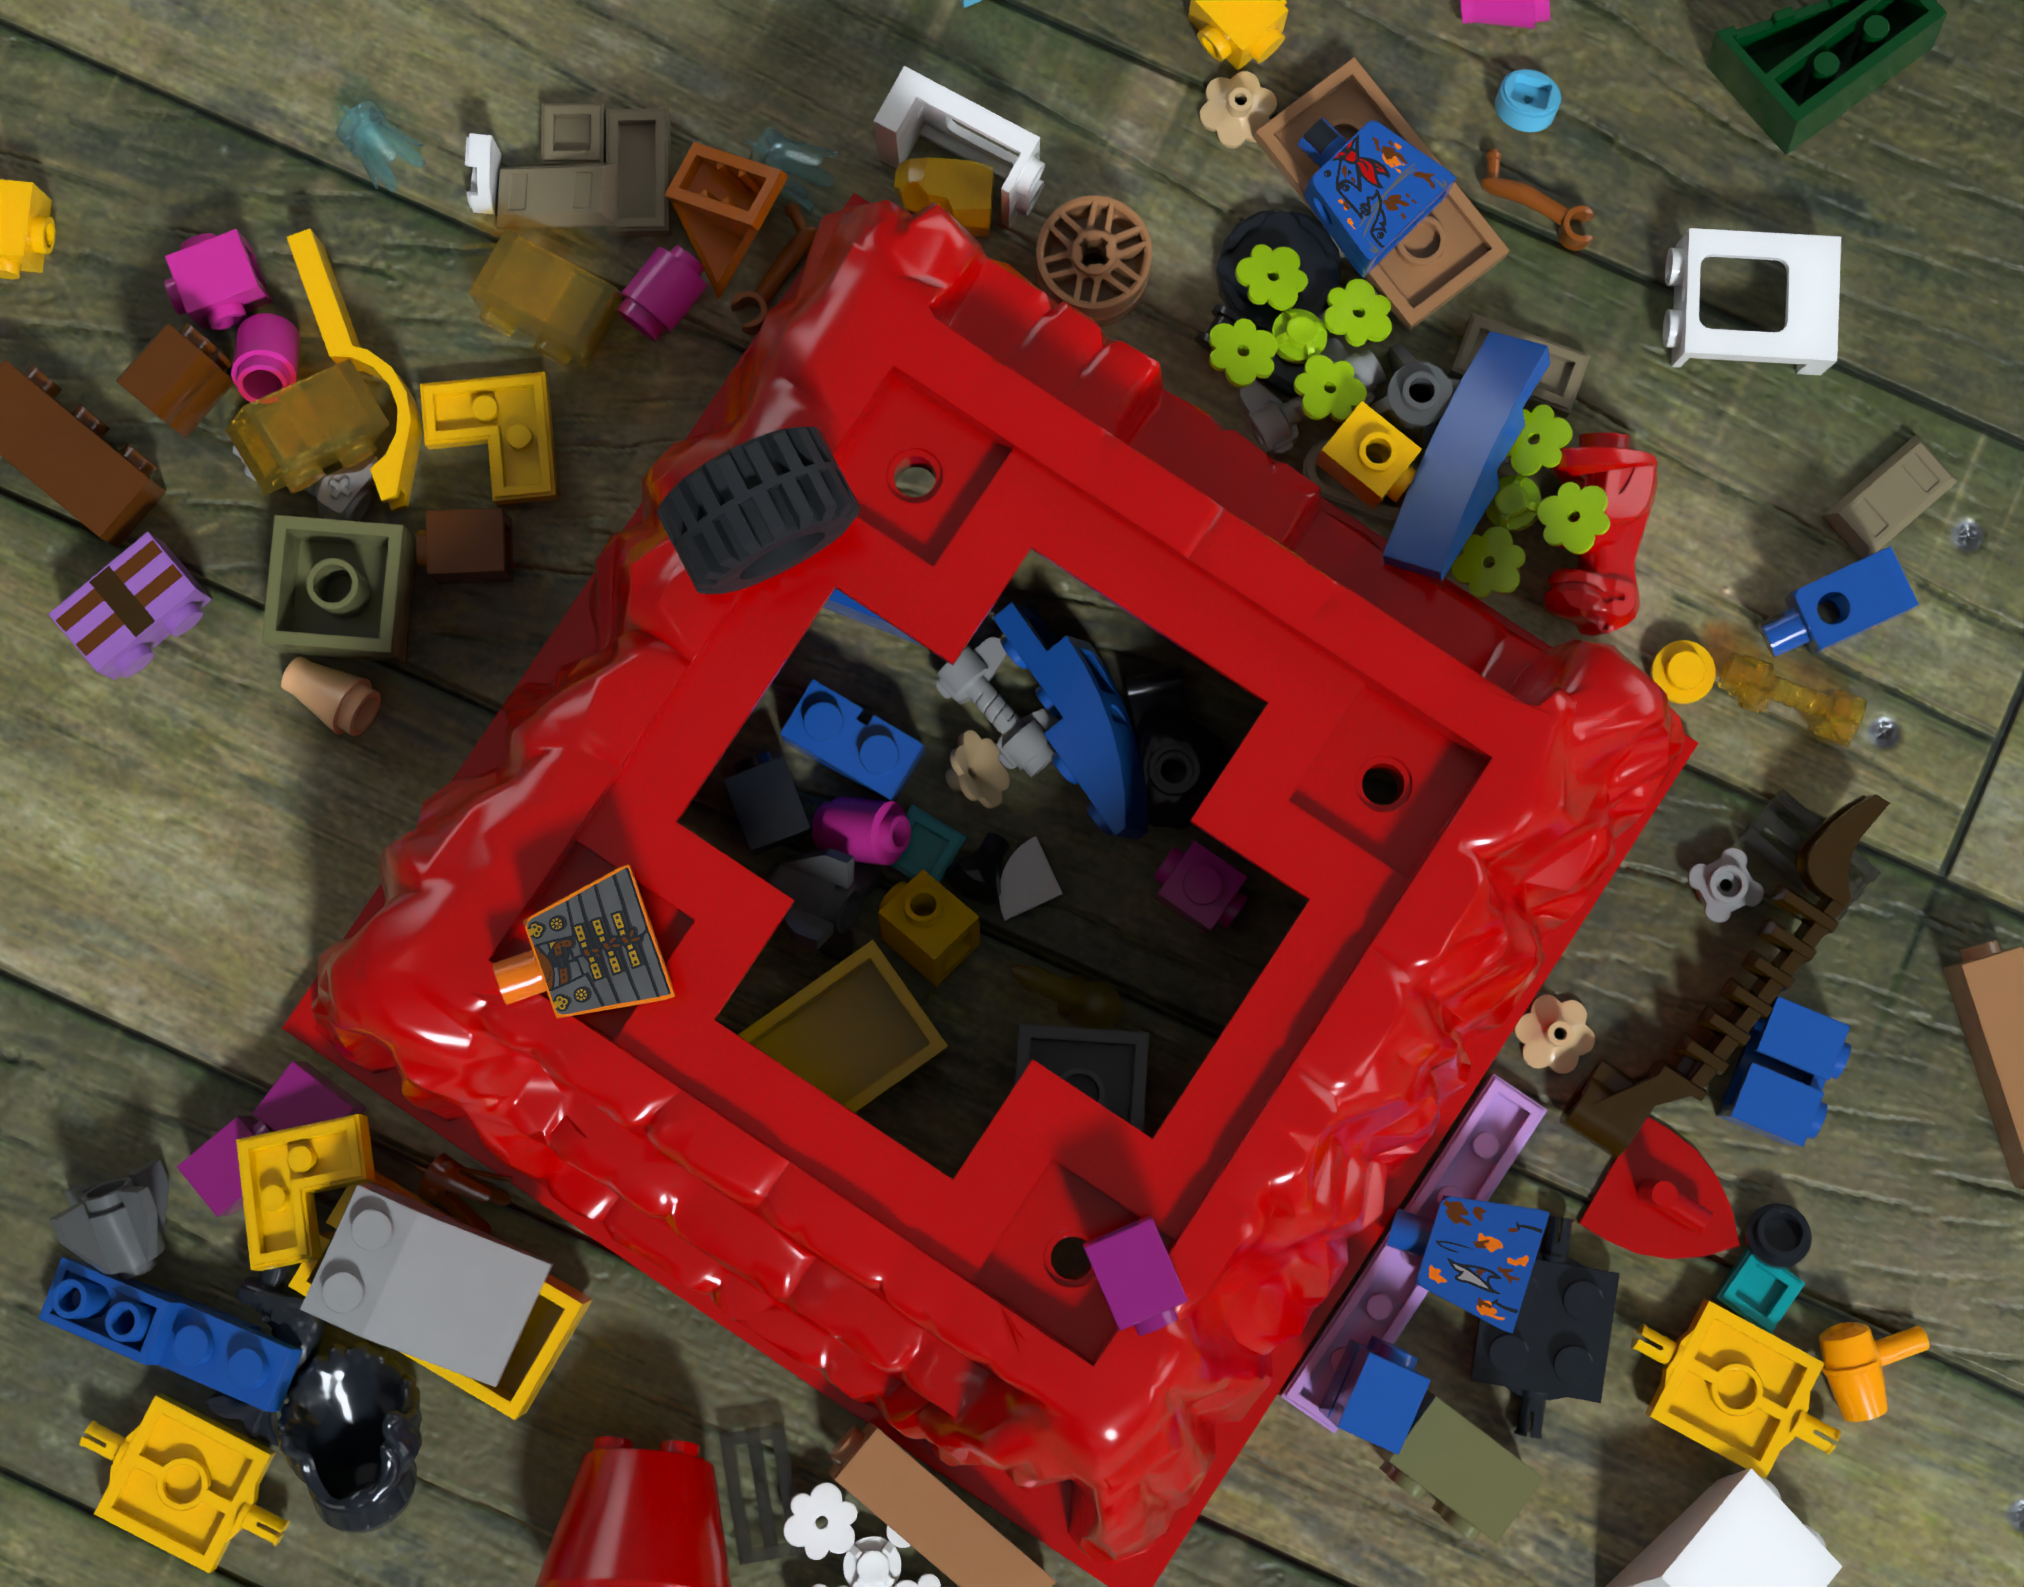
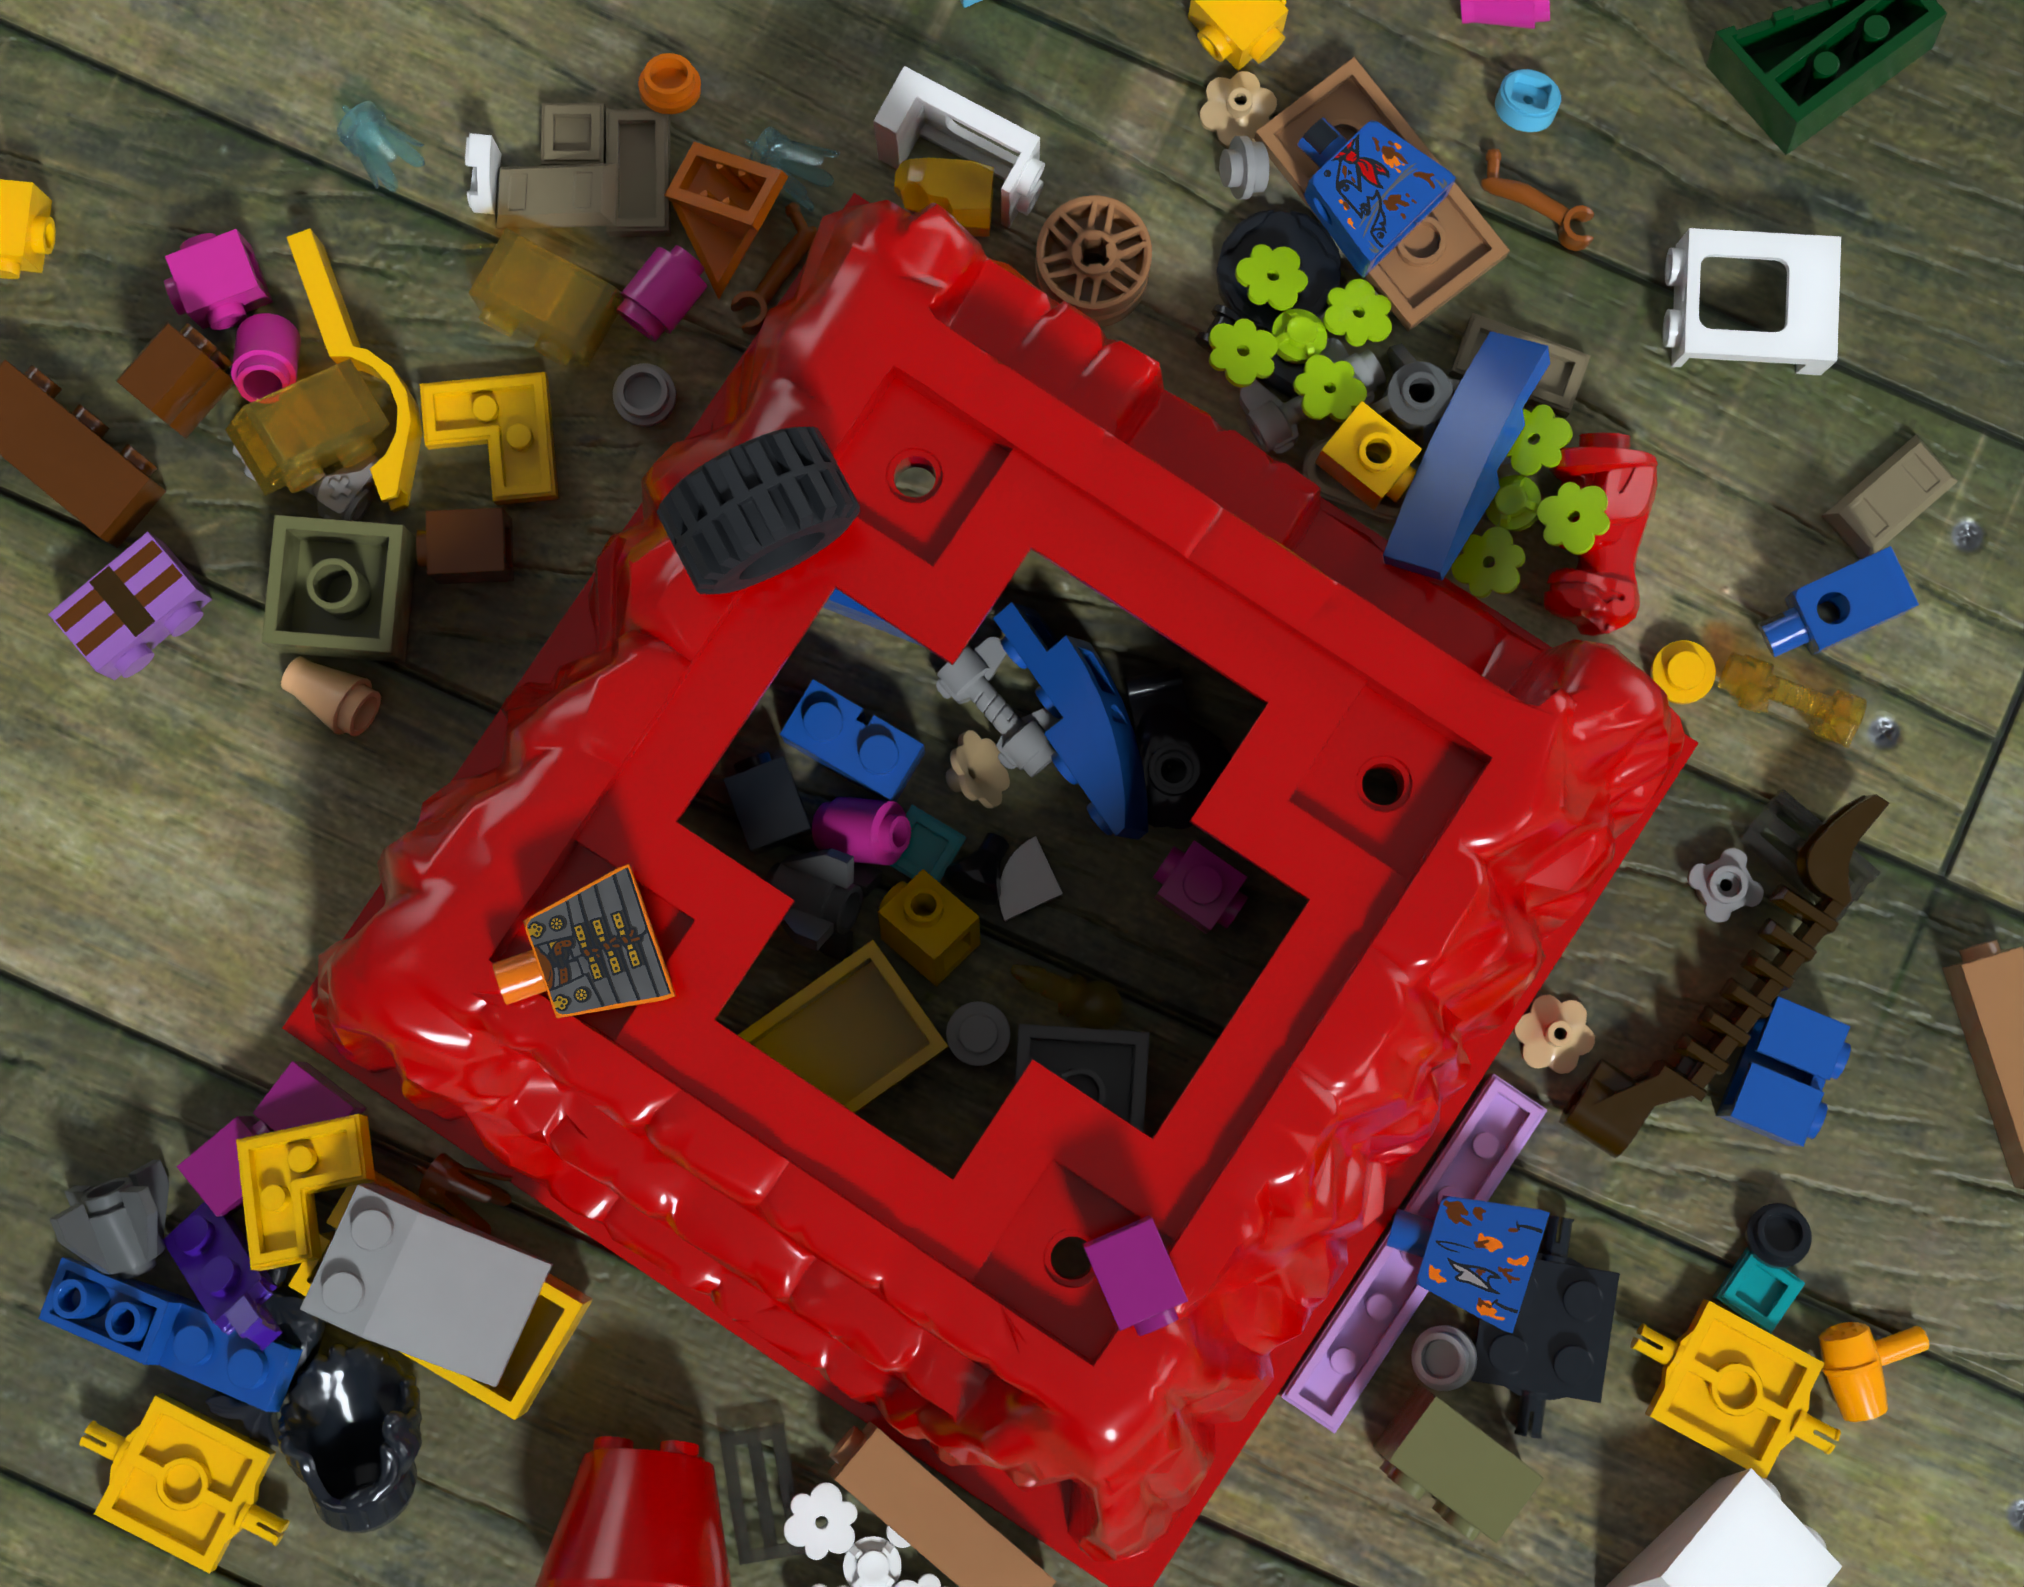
blue piece [1319,1335,1431,1455] -> none
red shield [1578,1117,1740,1259] -> none
none -> dark purple hinge [163,1202,283,1351]
none -> light grey plate [613,363,677,427]
none -> orange plate [638,53,701,114]
none -> light grey plate [946,1002,1010,1066]
none -> light grey plate [1219,136,1269,200]
none -> light grey plate [1411,1325,1477,1391]

